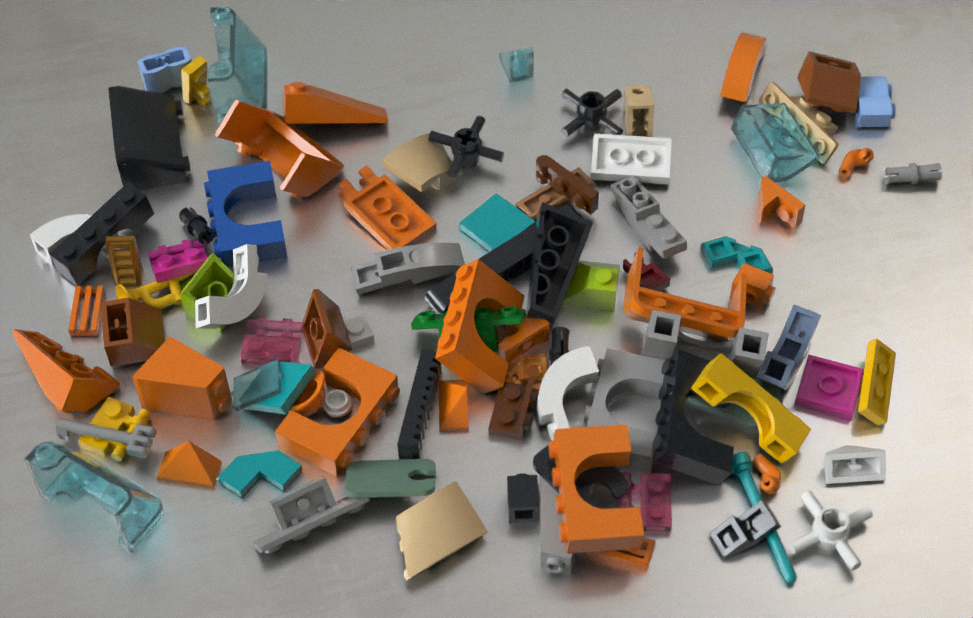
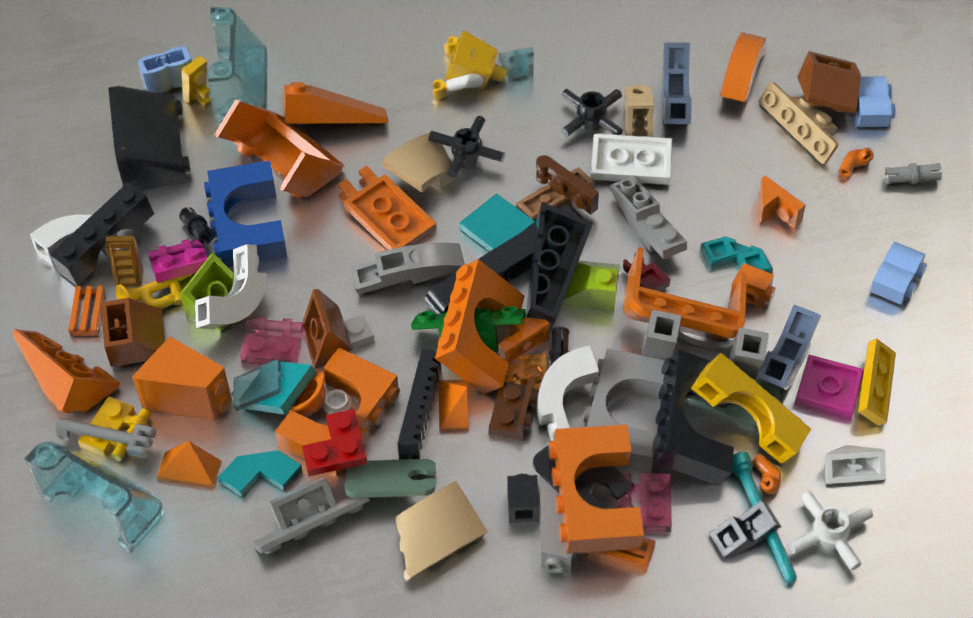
clear light blue slope [731,103,820,182] -> none
none -> red plate [302,409,367,477]
none -> yellow torso [432,30,507,100]
none -> sand blue arch [662,42,692,124]
none -> light blue brick [870,242,927,305]

